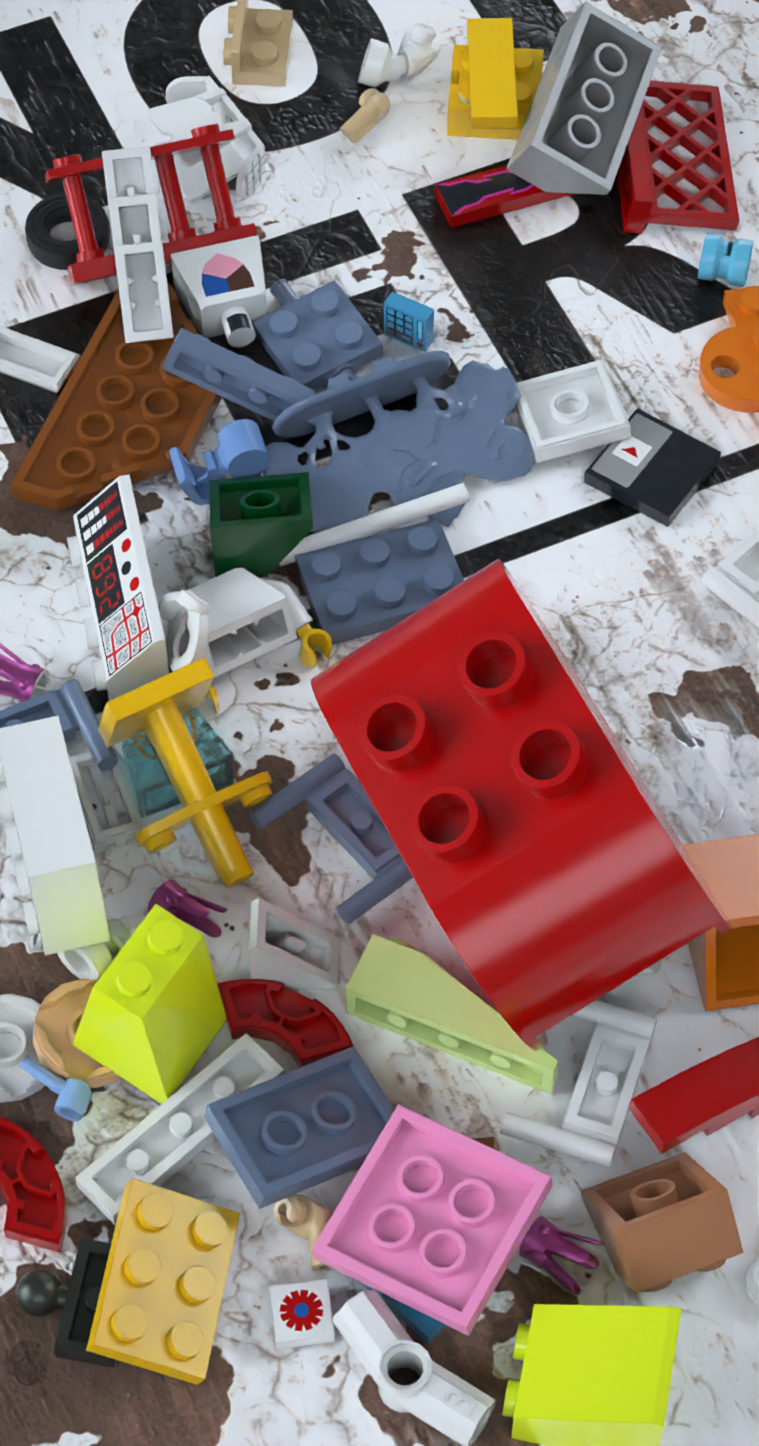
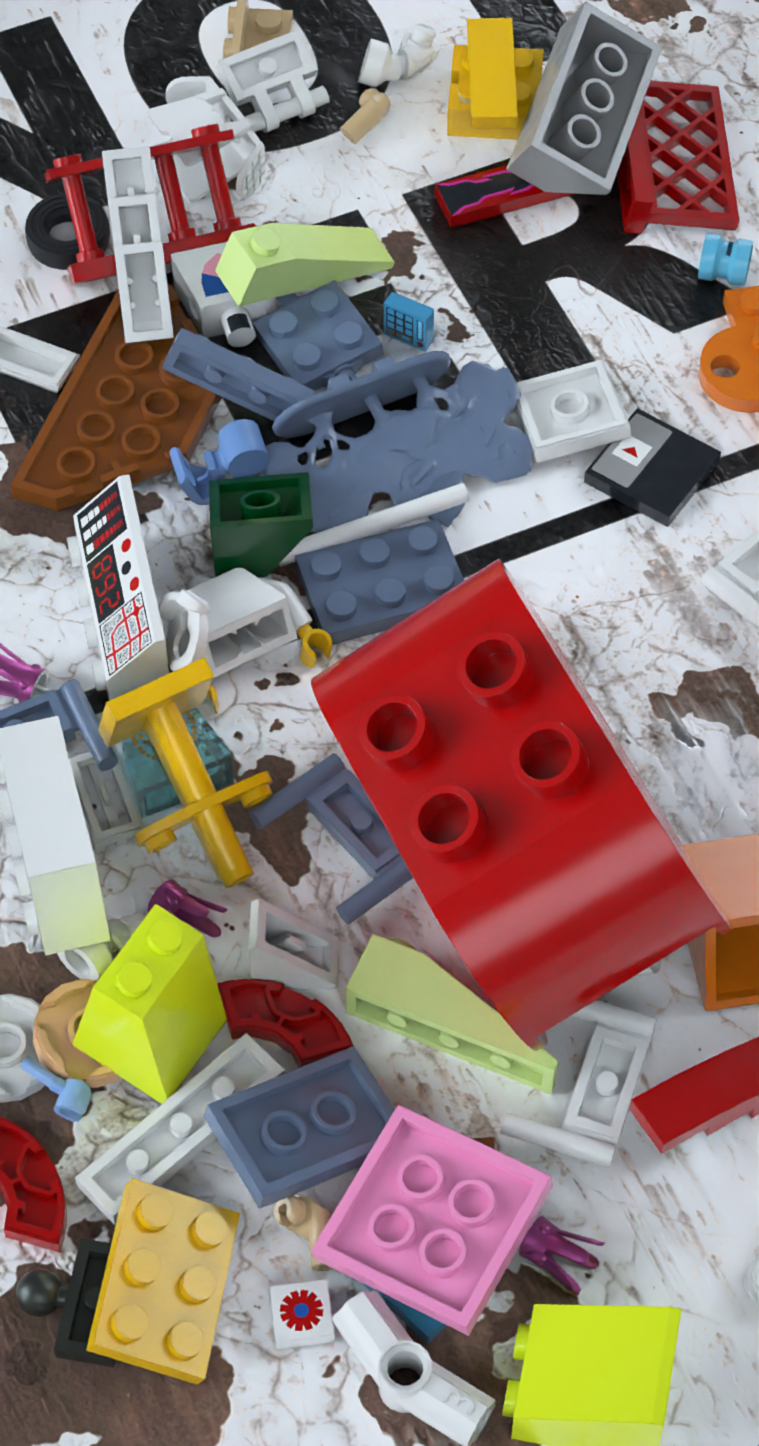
nougat slope [580,1152,744,1293] -> none
none -> white plate [215,29,329,133]
none -> yellowish green slope [215,223,395,307]

